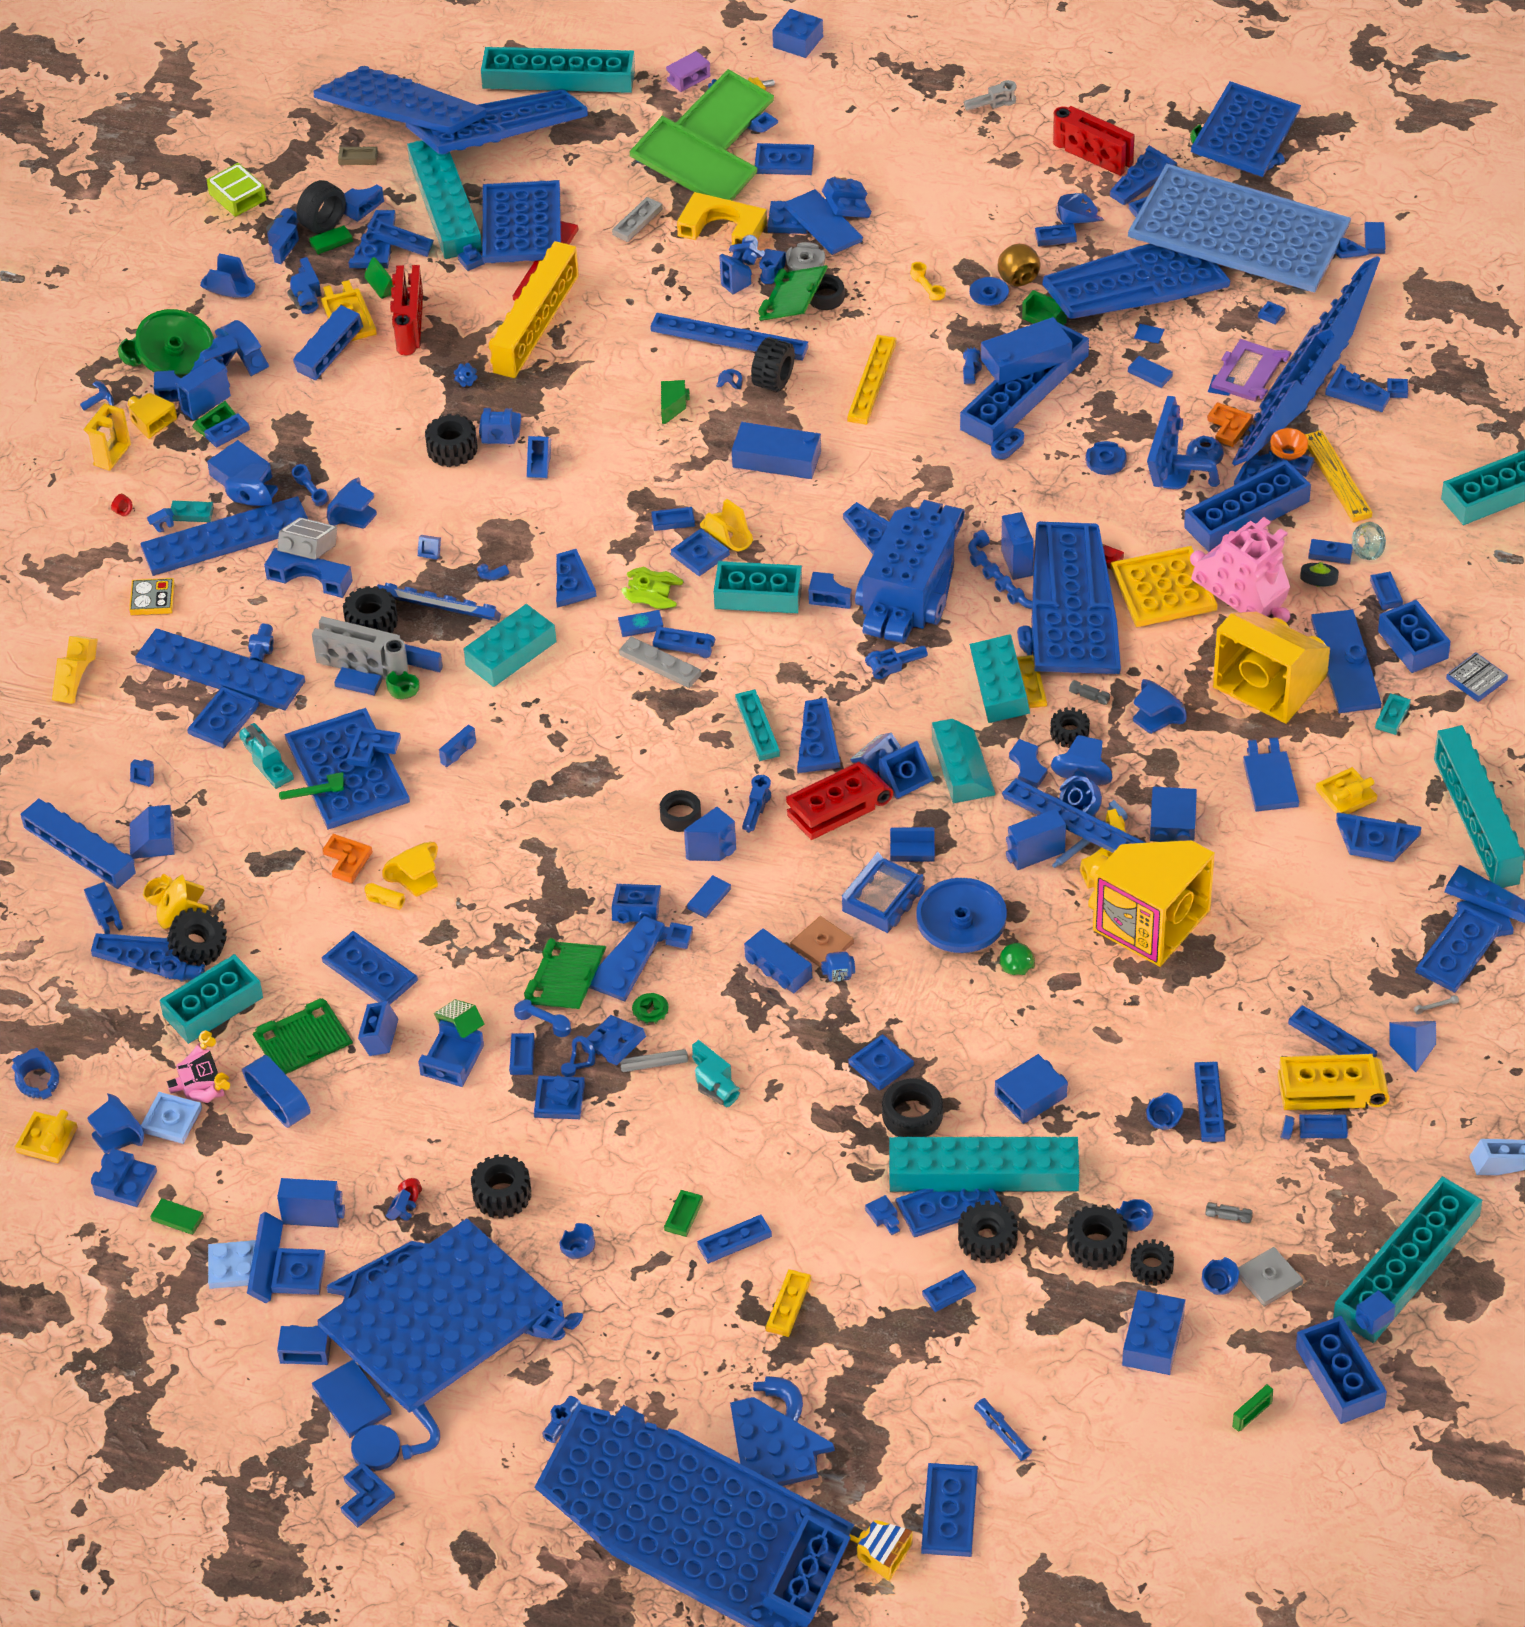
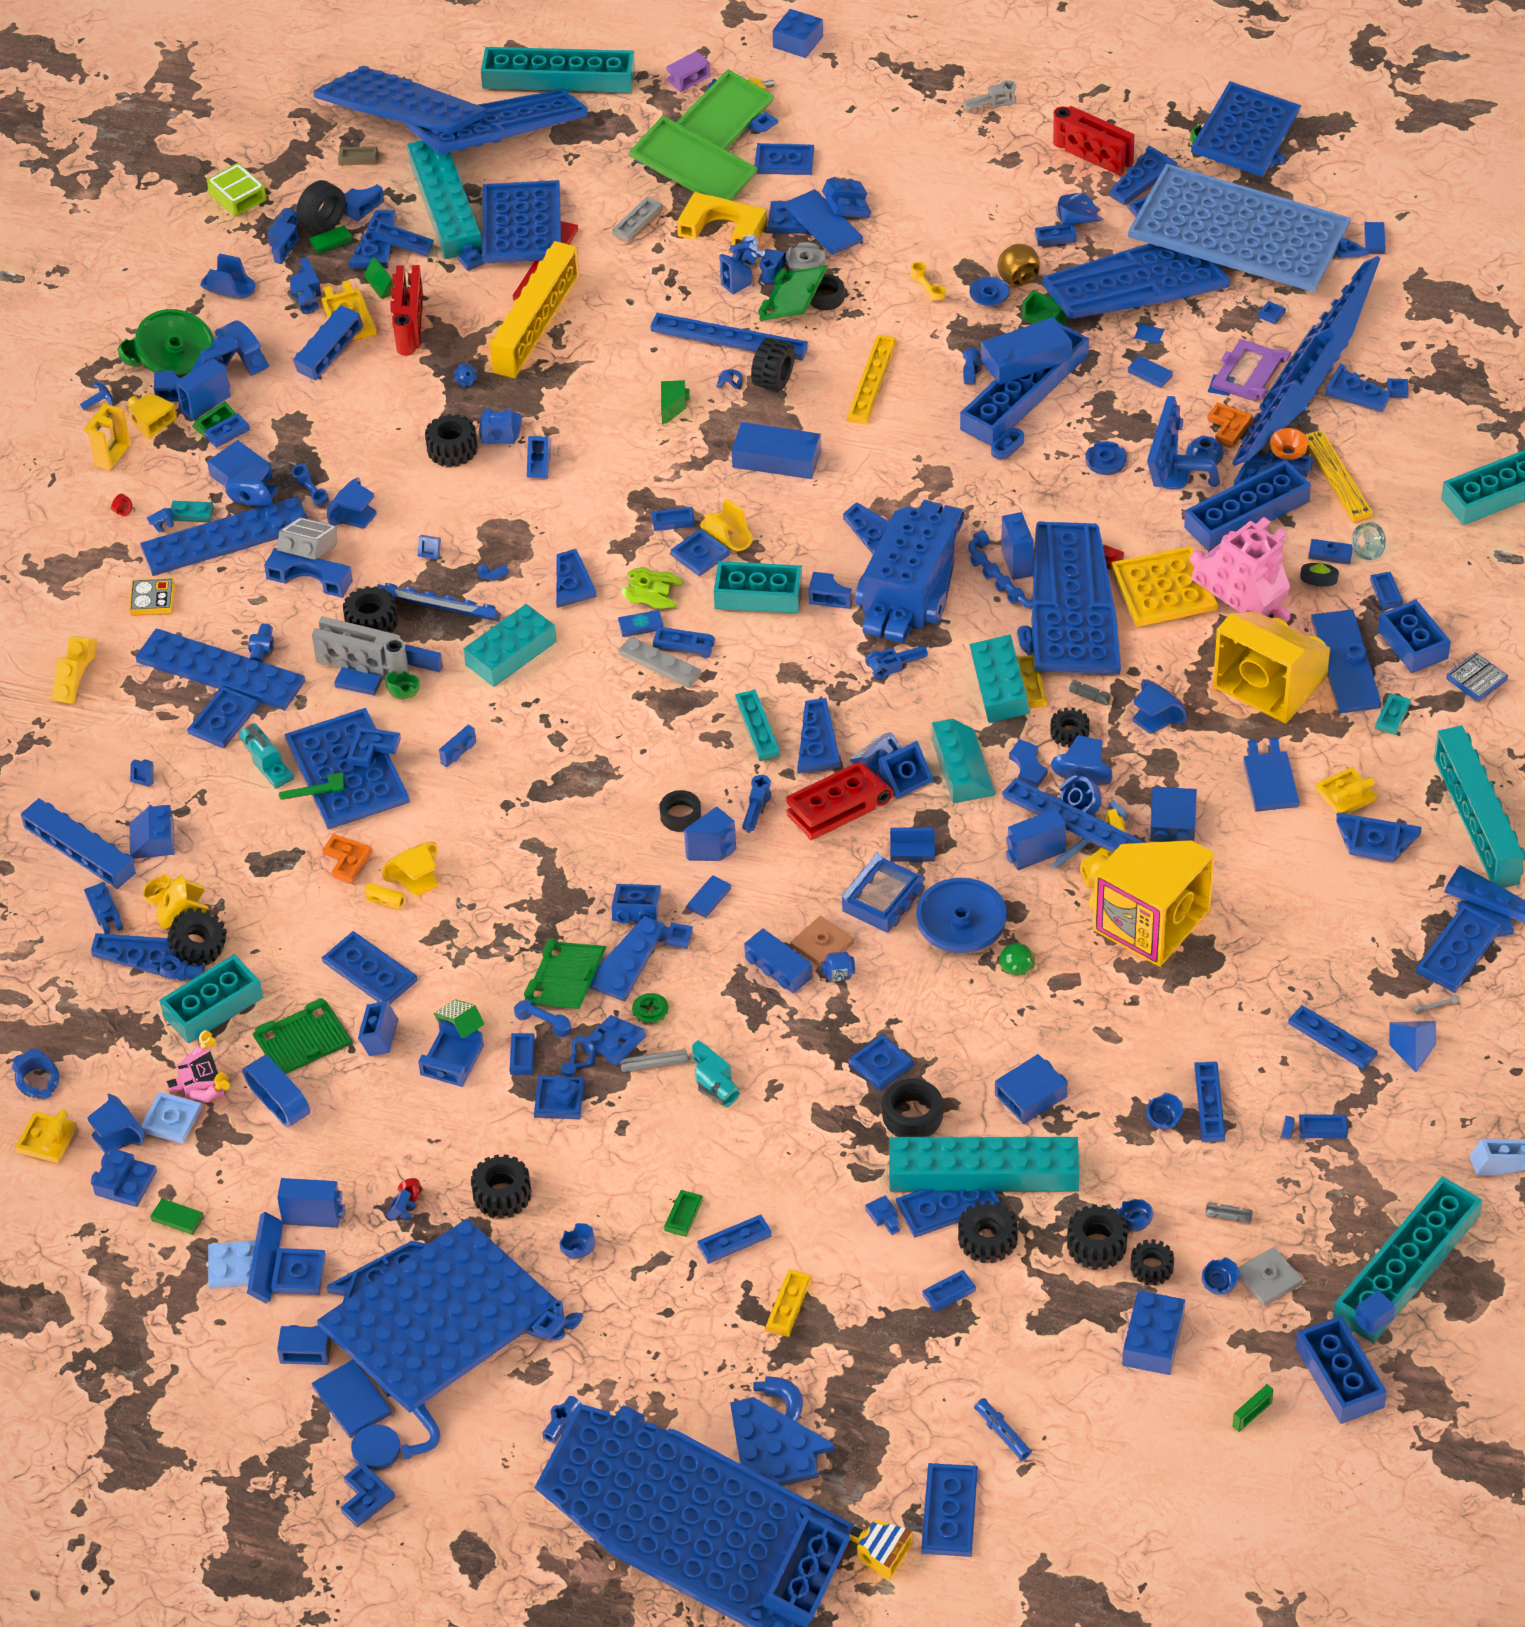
yellow hinge [1277,1054,1390,1110] -> none

